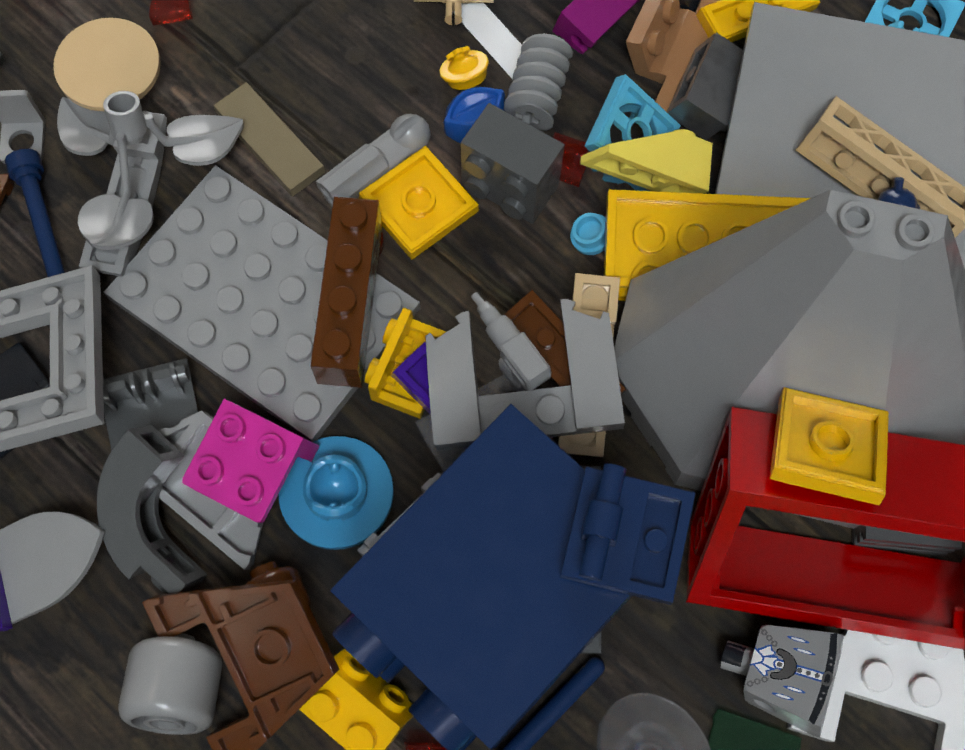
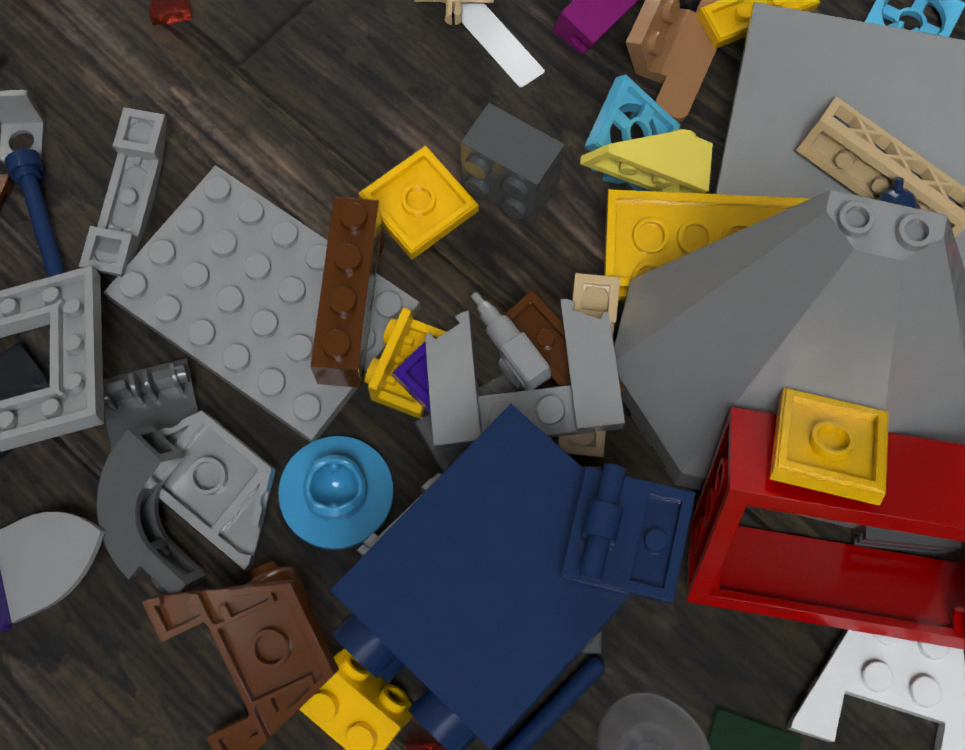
tan piece [54,18,161,111] -> none
light grey plant [57,91,244,250] -> none
light grey head [118,633,222,735] -> none
dark pink bracket [182,399,320,523] -> none
dark tan tile [213,82,325,197] -> none
light grey piece [316,114,431,207] -> none
yellow hat [439,46,489,90] -> none
blue hat [443,87,505,144] -> none
light grey piece [504,33,573,131] -> none
clear red tile [553,132,590,187] -> none
medium azure plate [570,213,606,255] -> none
flat silver brick [667,32,743,140] -> none
light grey torso [721,625,844,738] -> none

